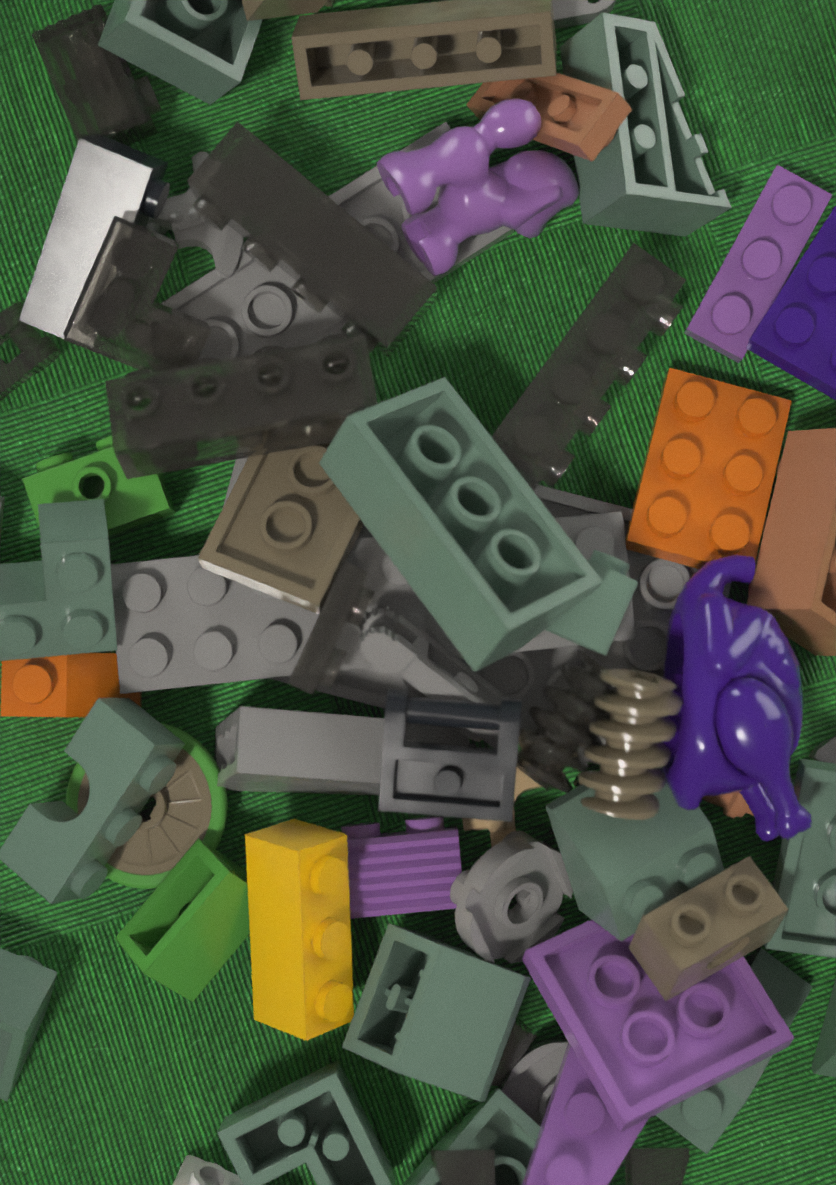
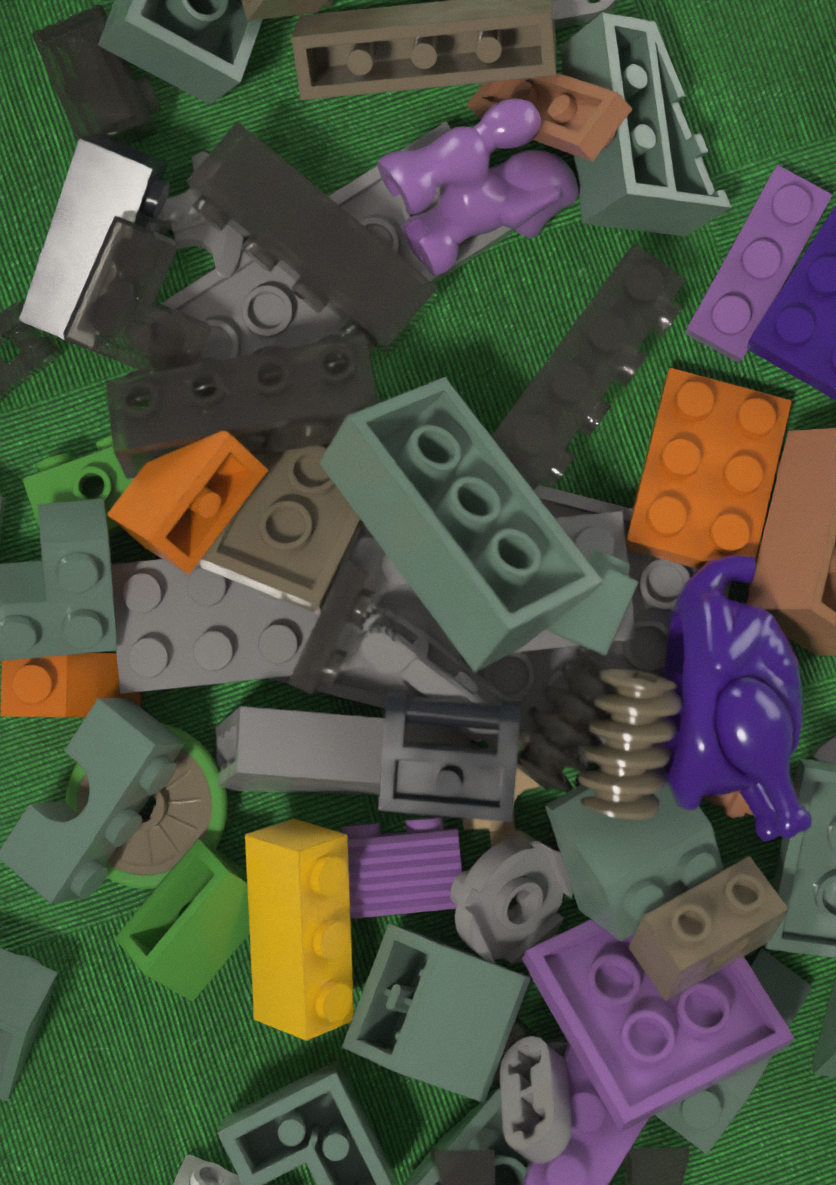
none -> orange slope [107,430,268,575]
none -> light grey beam [500,1036,572,1164]

